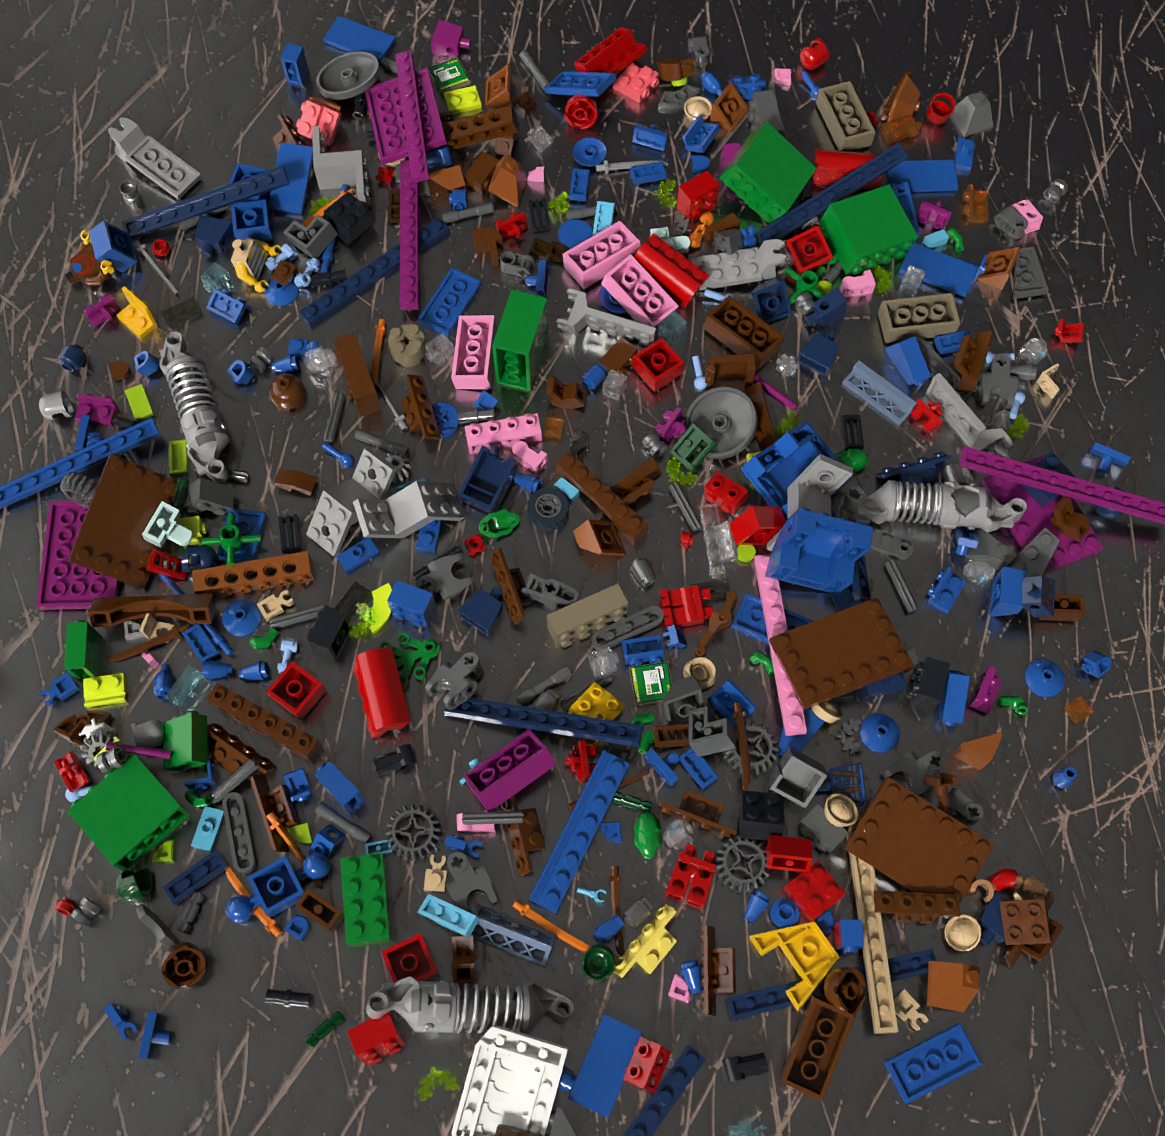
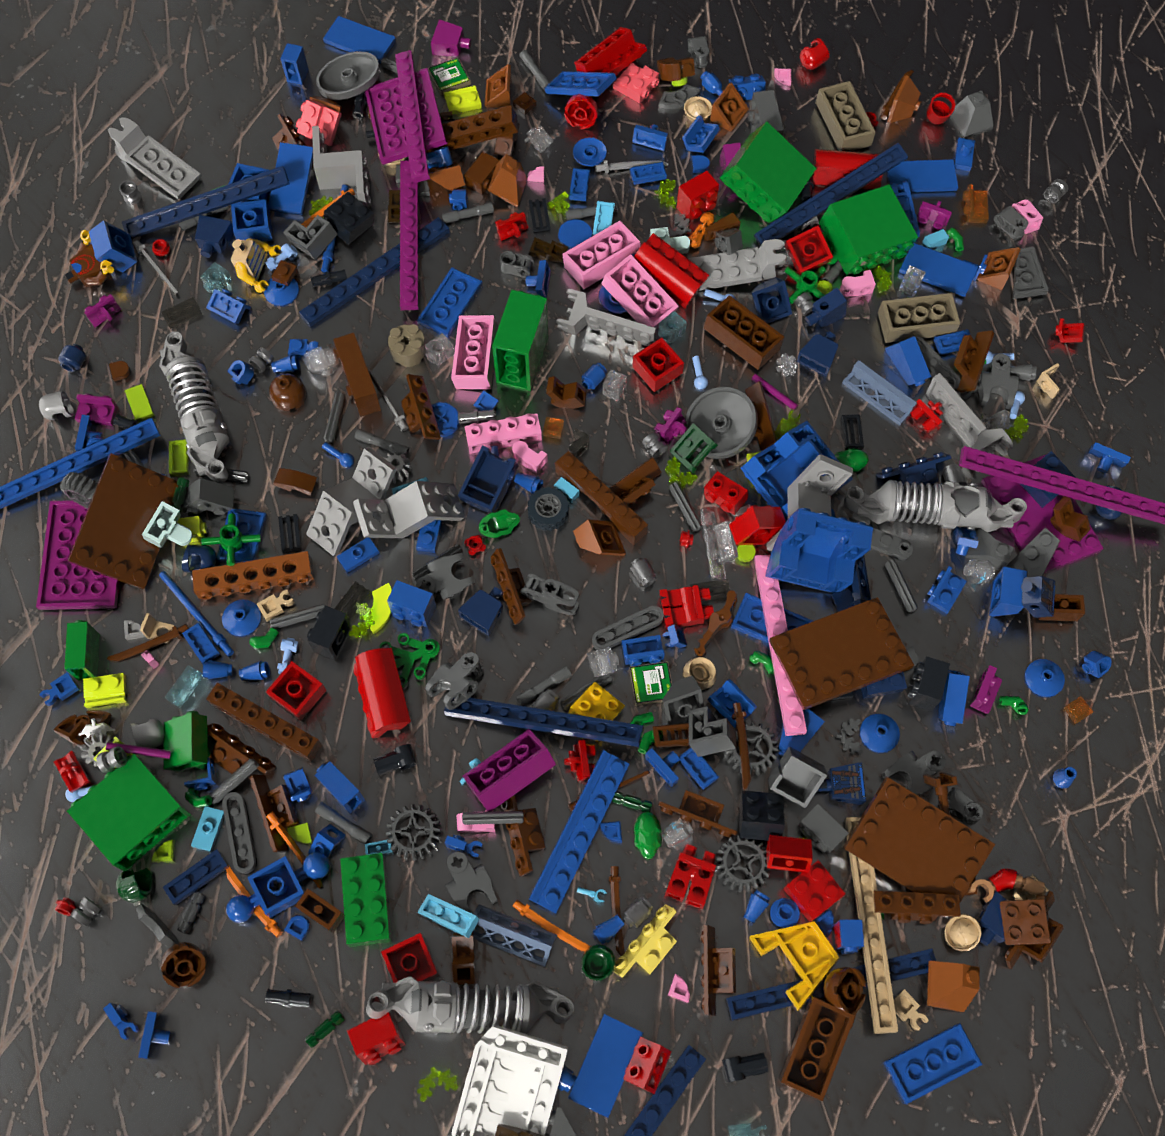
reddish brown arch [88,594,216,627] -> none
yellow bracket [116,286,157,340] -> none
blue plate [134,351,159,377] -> none
red slope [146,549,187,581] -> none
blue plant [153,663,173,700] -> none
light blue bar [294,258,320,287] -> none
orange sword [371,319,386,386] -> none
red plate [375,167,394,184] -> none
tan plate [424,855,448,893] -> none
reddish brown brick [472,228,503,266] -> none
dark tan brick [547,584,628,648] -> none
reddish brown brick [599,337,638,382] -> none
blue cone [681,959,703,994] -> none
reddish brown panel [704,354,756,390] -> none
blue plate [741,224,756,249] -> none
blue bar [801,71,821,99] -> none
tan hat [811,700,843,723] -> none
tan hat [824,793,859,827] -> none
clear orange bracket [880,115,922,144] -> none
dark orange slope [952,732,1003,770] -> none
clear head [1020,338,1048,365] -> none

